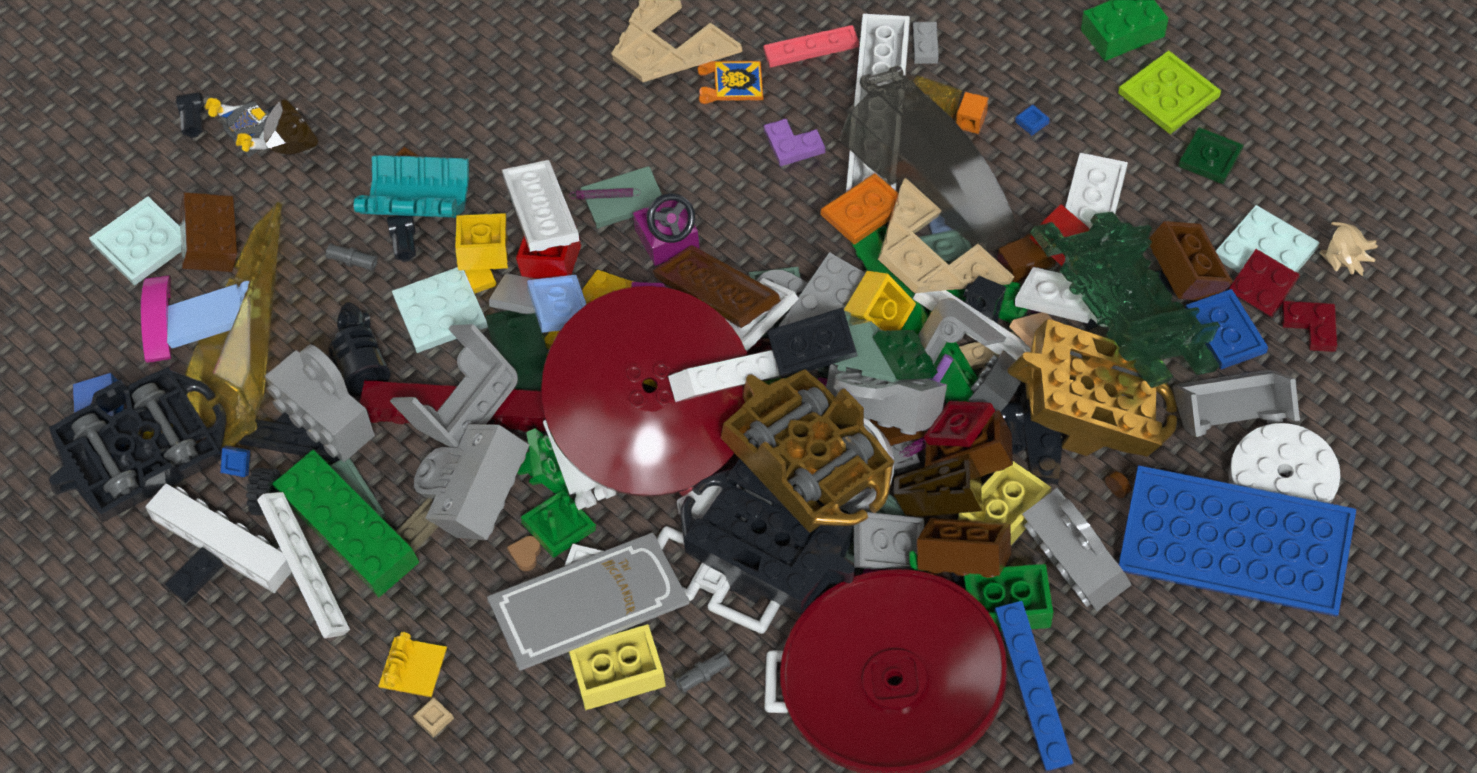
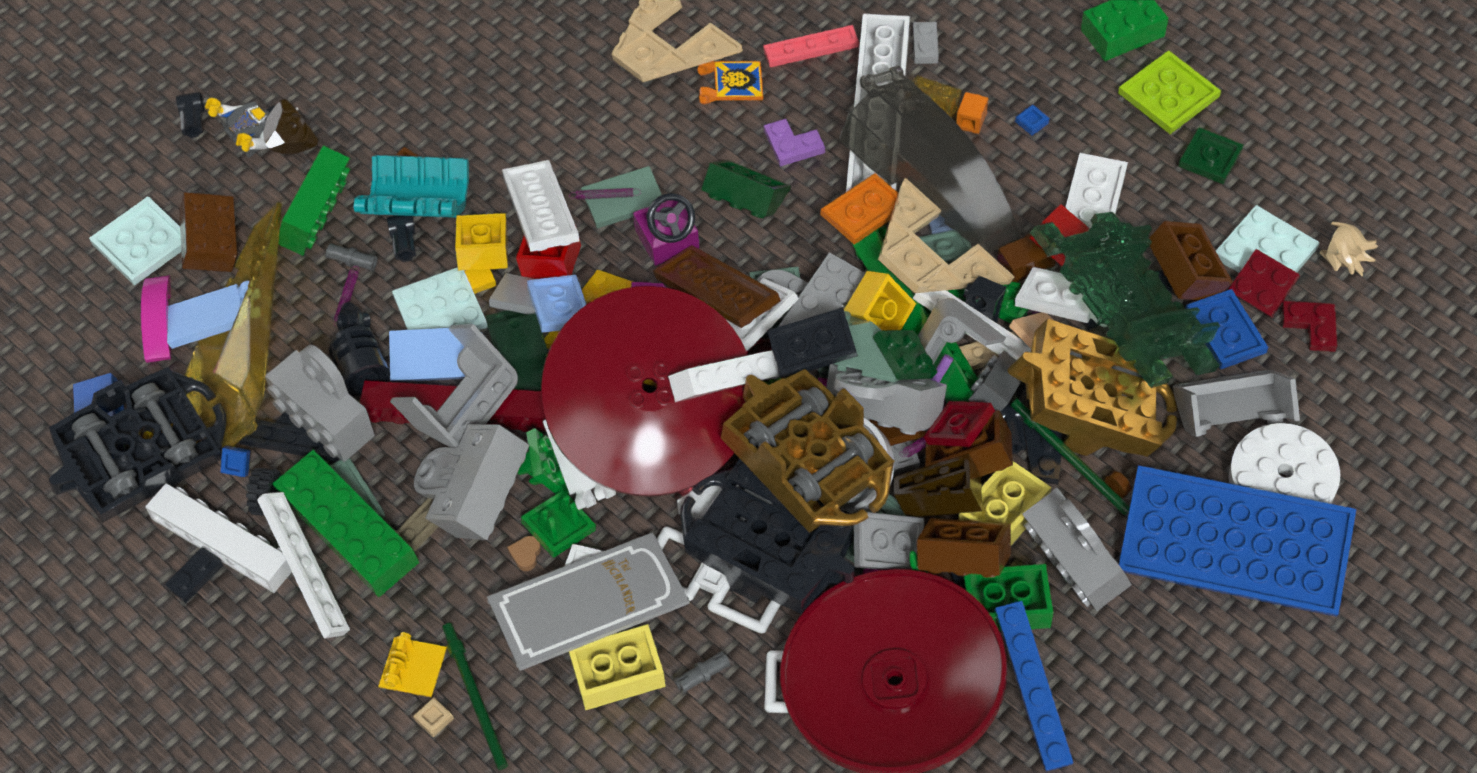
none -> green brick [276,146,351,256]
none -> magenta piece [334,266,359,326]
none -> light blue tile [389,328,483,382]
none -> dark green bar [442,623,508,770]
none -> dark green slope [701,160,791,219]
none -> dark green bar [1011,398,1130,516]

